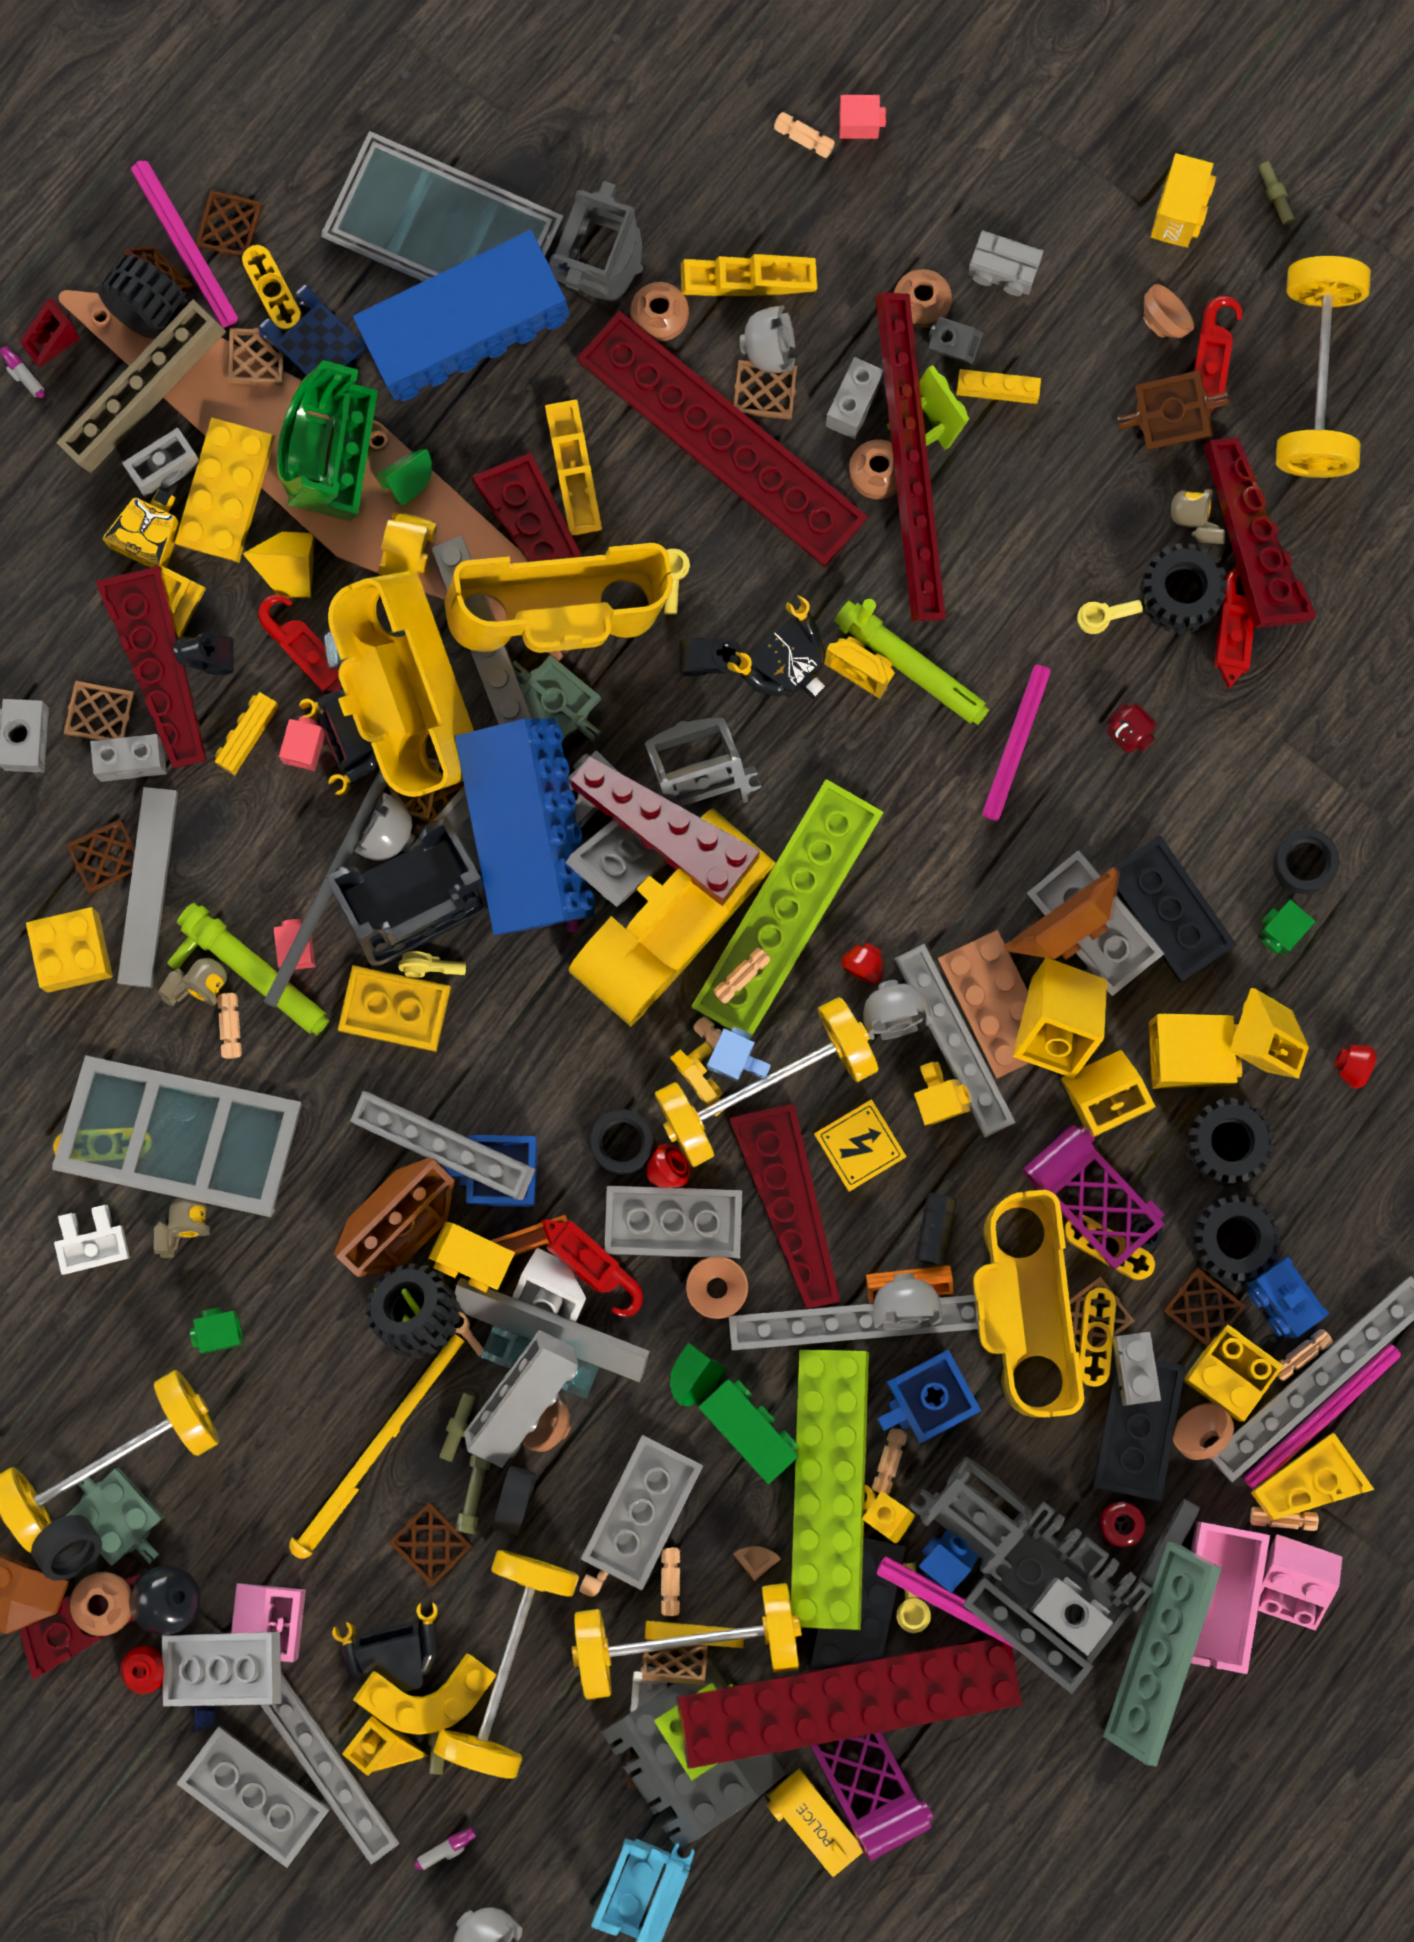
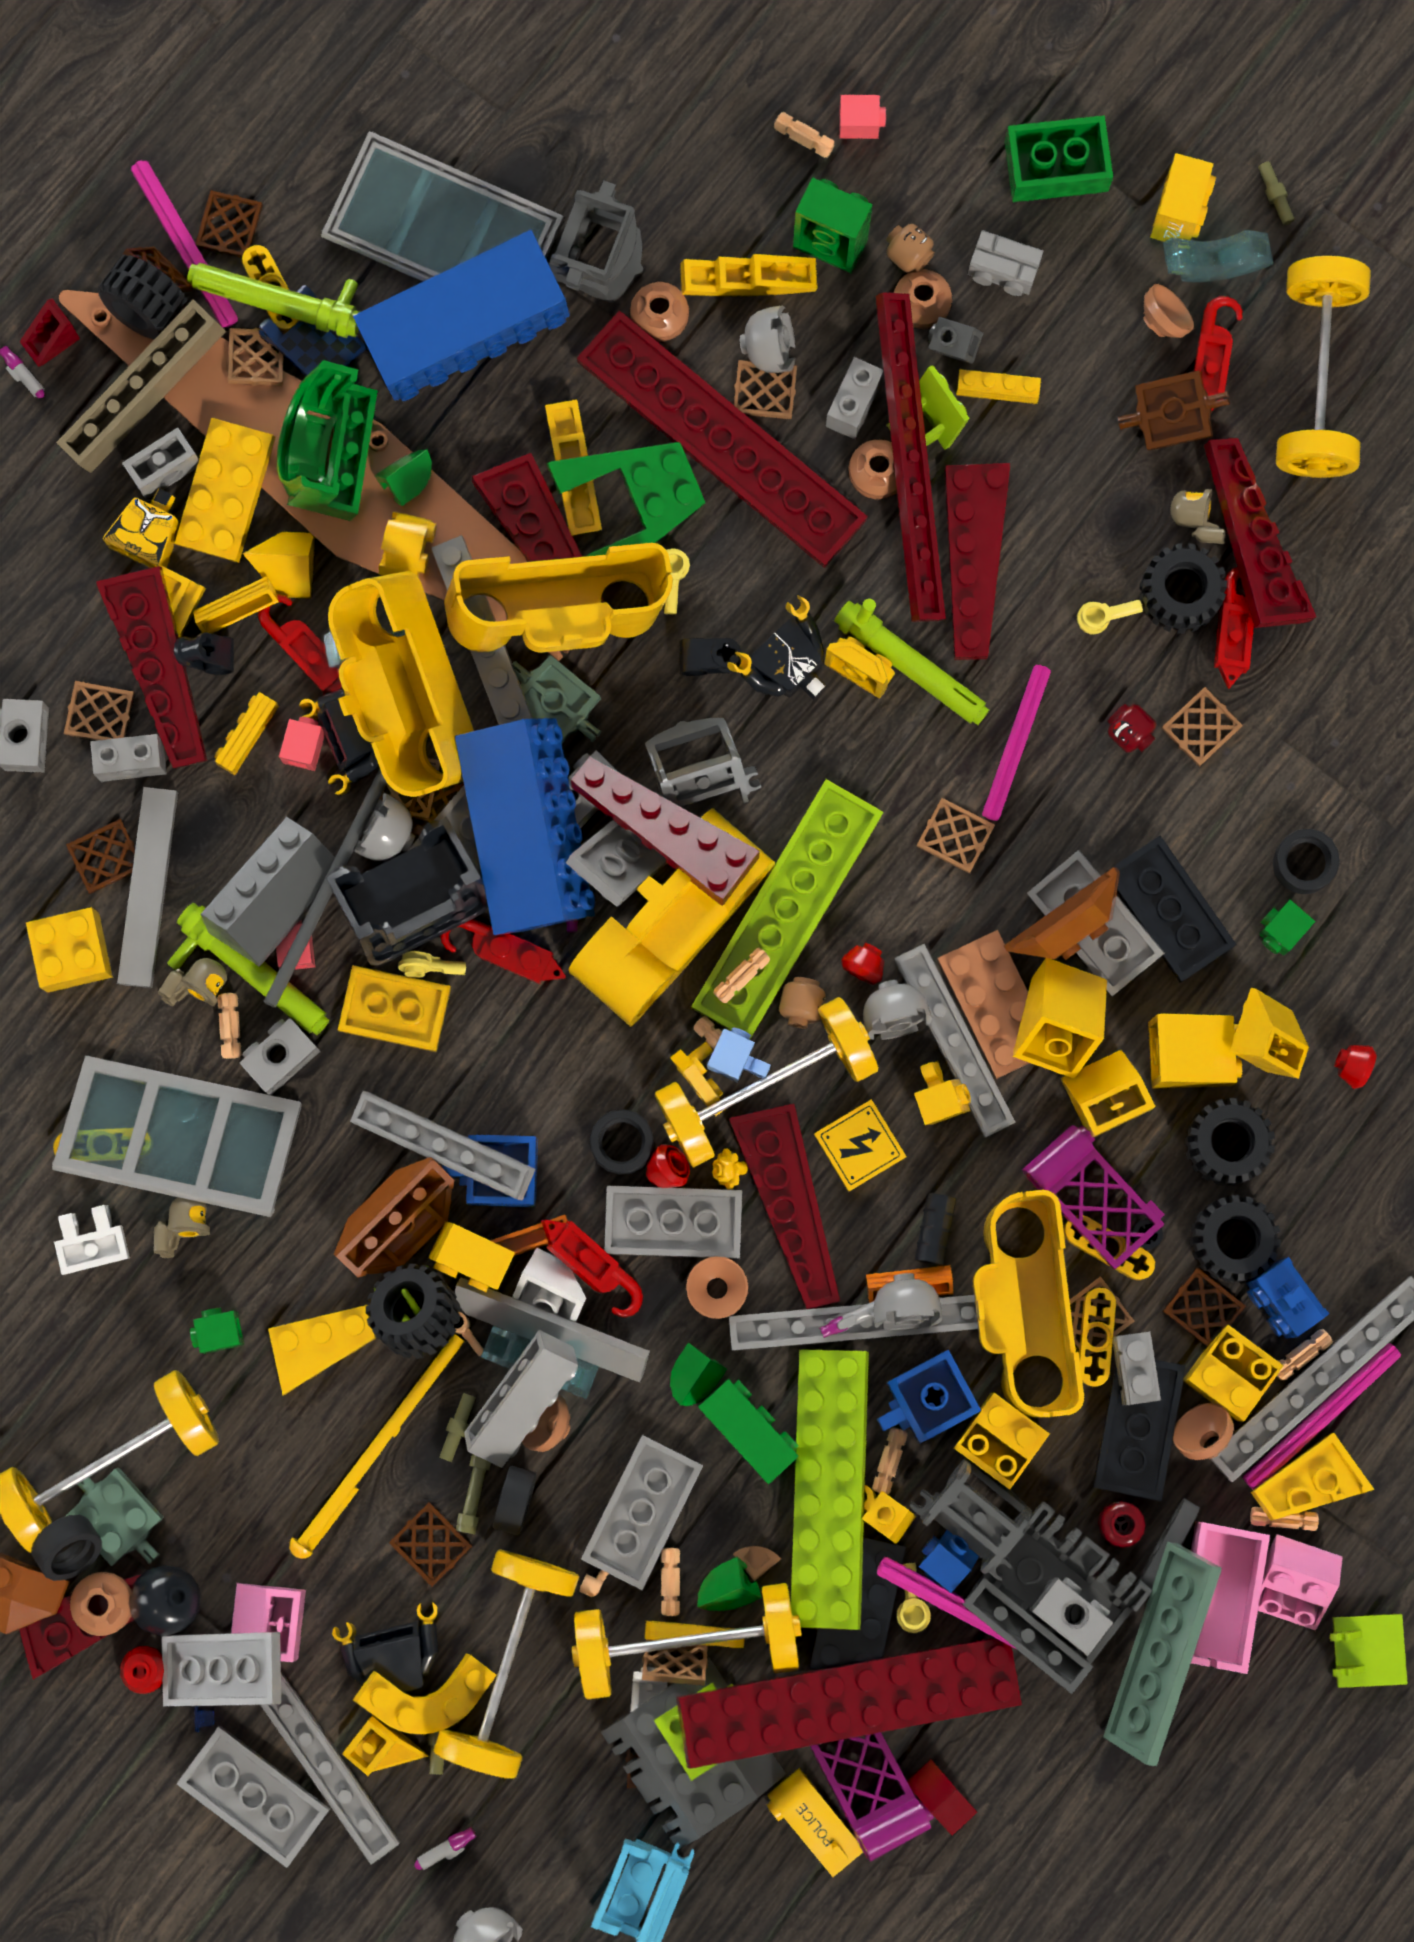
none -> lime cylinder [187,263,360,338]
none -> yellow piece [193,576,279,634]
none -> dark grey slope [201,817,335,967]
none -> light grey brick [239,1018,321,1095]
none -> yellow wing [268,1305,376,1395]
none -> red plate [440,919,566,985]
none -> green wing [546,442,706,557]
none -> green brick [697,1557,761,1611]
none -> yellow plant [712,1148,748,1190]
none -> medium nougat head [779,977,826,1029]
none -> green brick [793,177,873,274]
none -> light grey piece [819,1301,874,1338]
none -> medium nougat head [886,224,935,273]
none -> dark red slope [907,1759,977,1836]
none -> medium nougat window [917,798,995,874]
none -> dark red wing [945,463,1010,660]
none -> yellow slope [954,1393,1050,1490]
none -> green brick [1004,115,1113,202]
none -> medium nougat window [1162,687,1243,767]
none -> clear light blue arch [1163,230,1273,282]
none -> lime plate [1330,1614,1408,1688]

